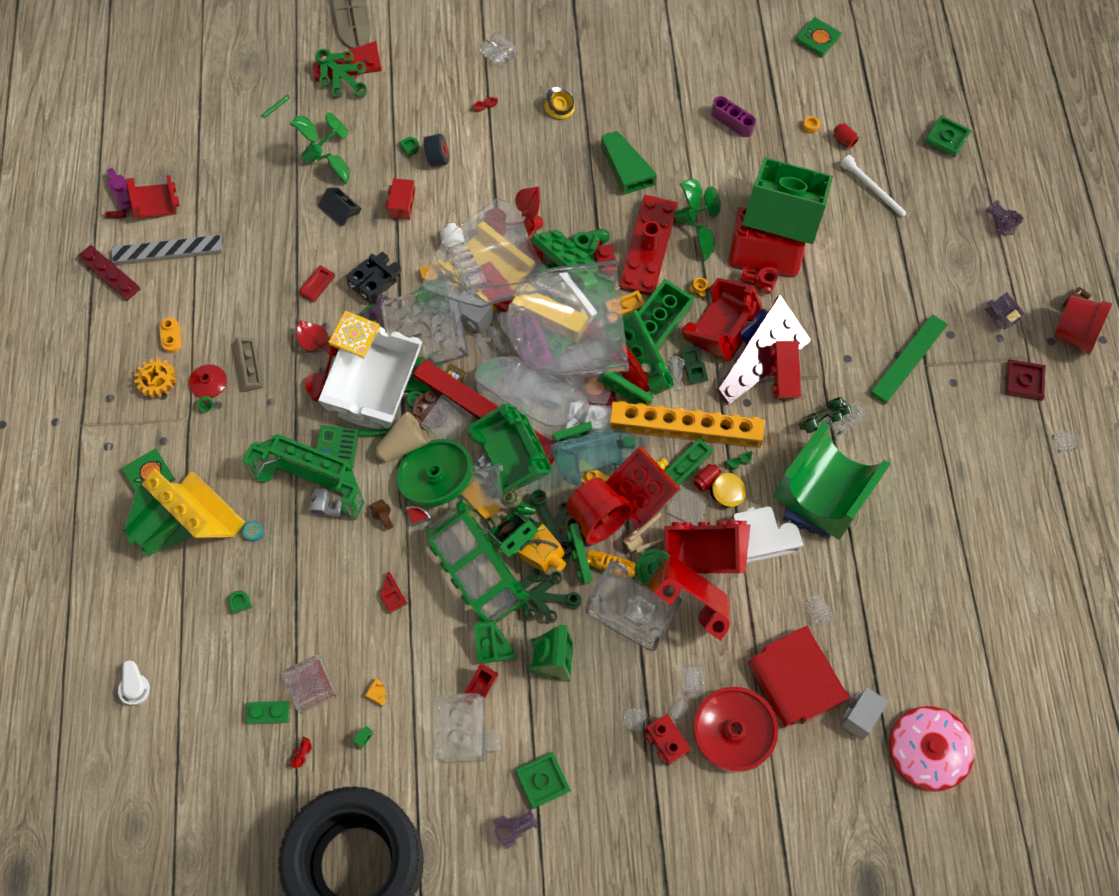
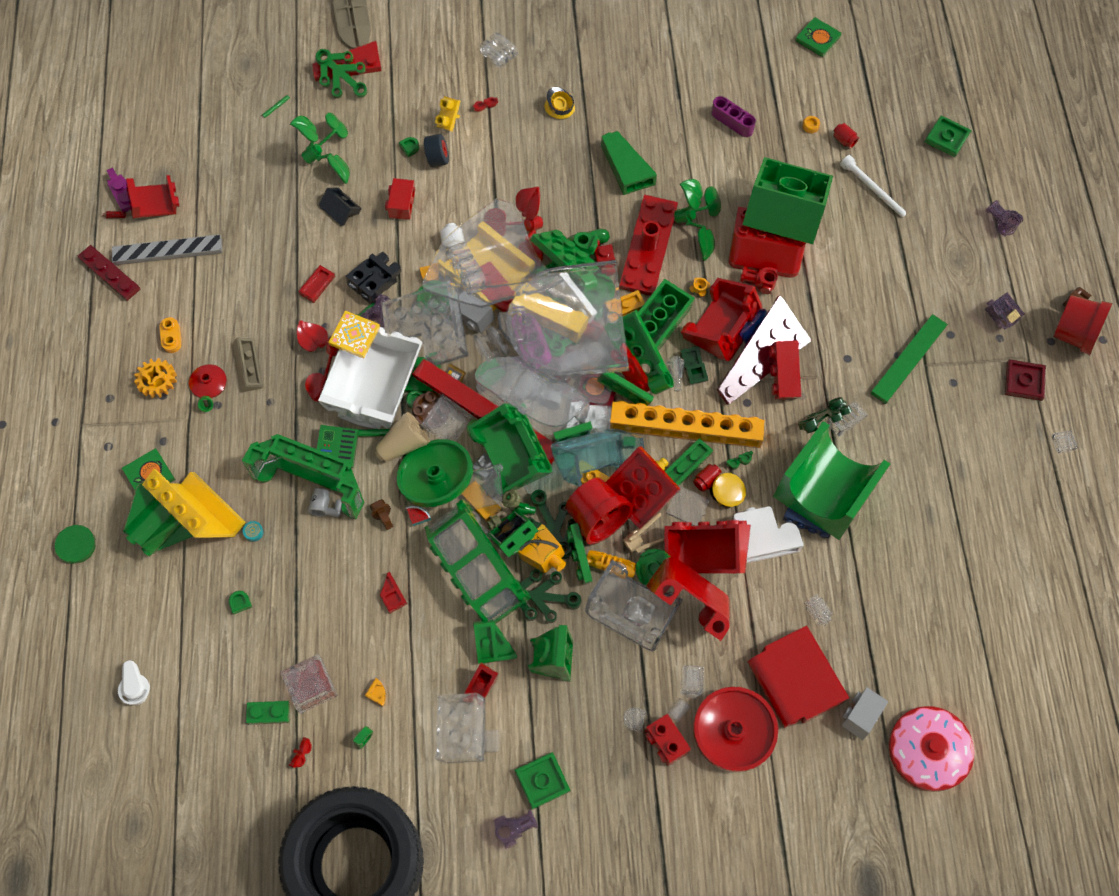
none -> green tile [54,525,96,564]
none -> yellow hips [435,96,460,131]

